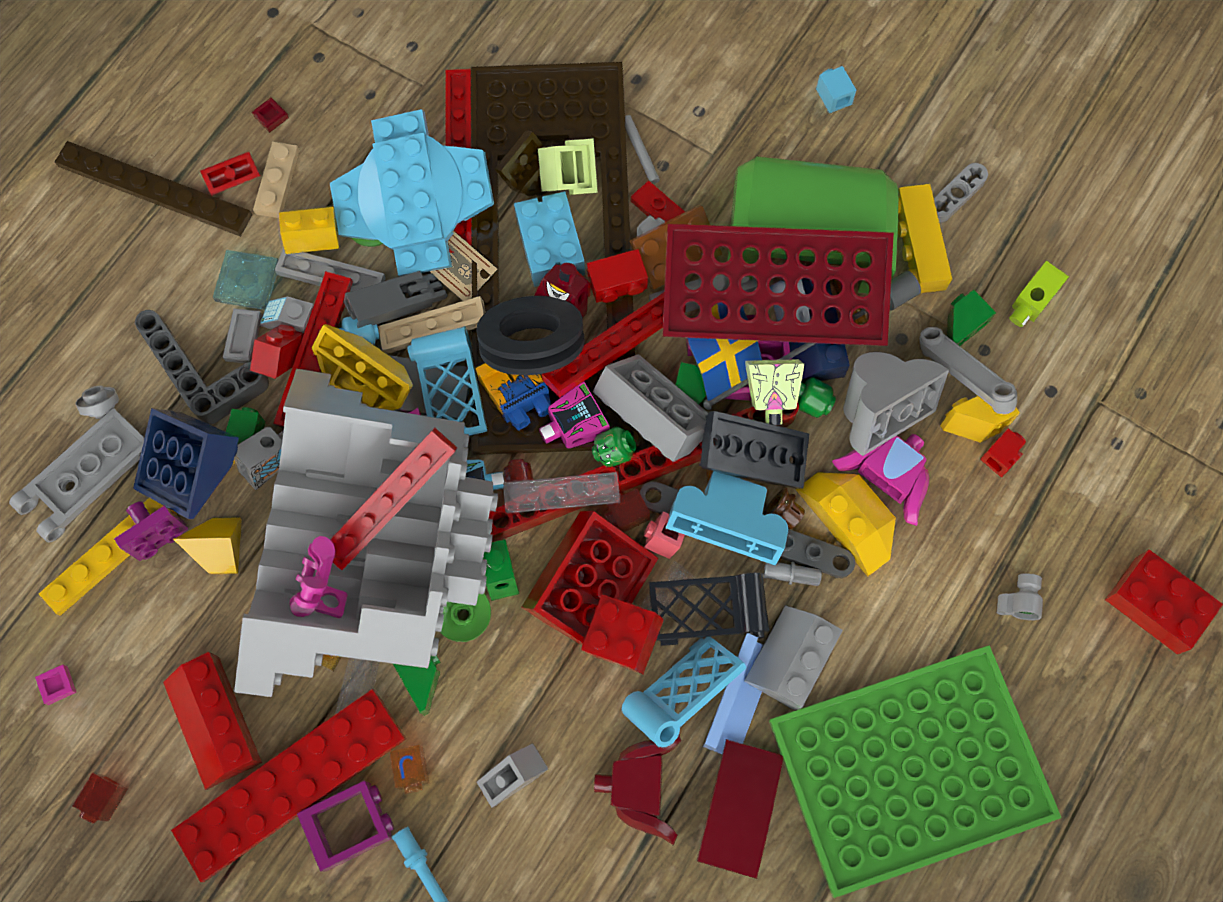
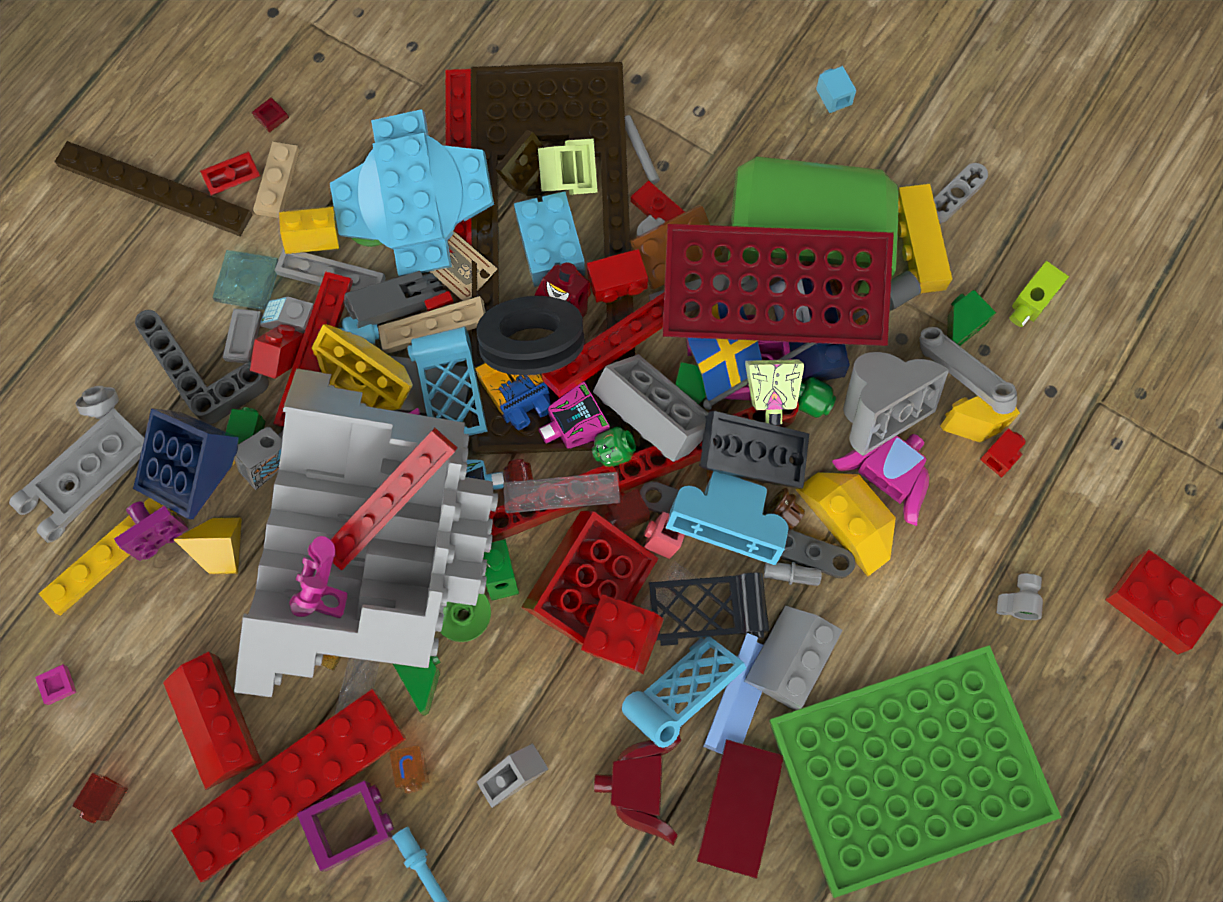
none -> red tile [424,291,454,312]

